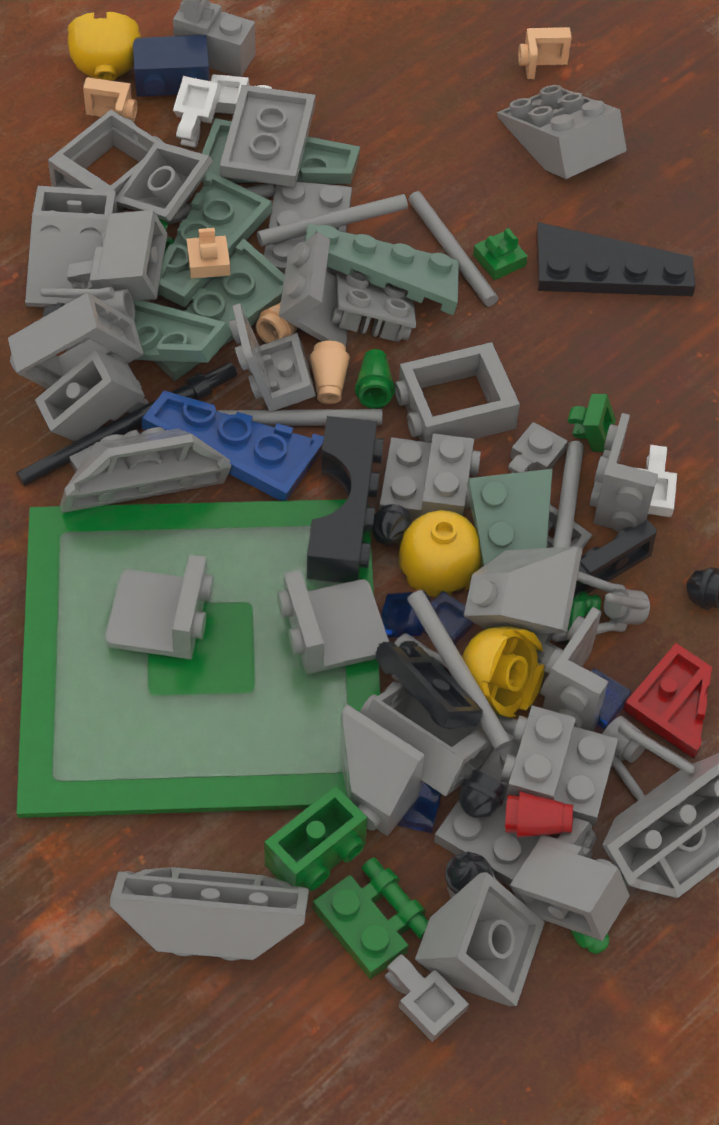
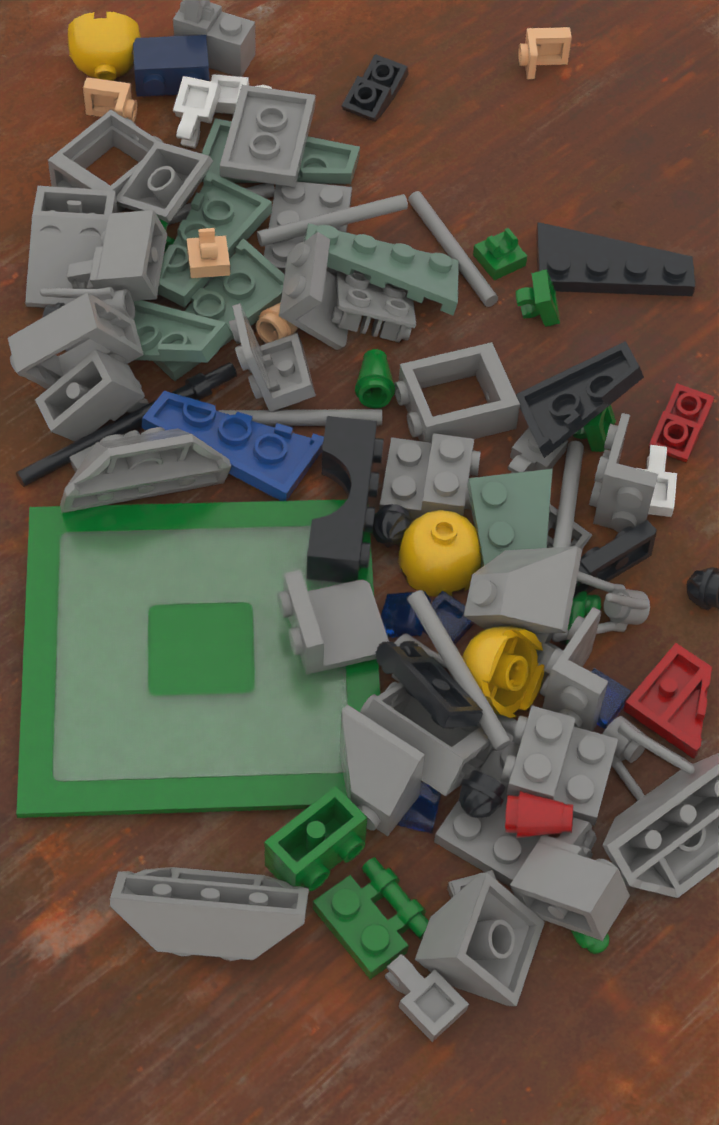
light grey bracket [105,554,214,659] -> none
light nougat cone [310,341,350,404] -> none
black plate [445,851,493,894] -> none
light grey slope [497,85,627,179] -> none
none -> black slope [342,54,409,122]
none -> green tile [515,269,560,327]
none -> black wing [516,341,644,458]
none -> red slope [648,383,715,463]

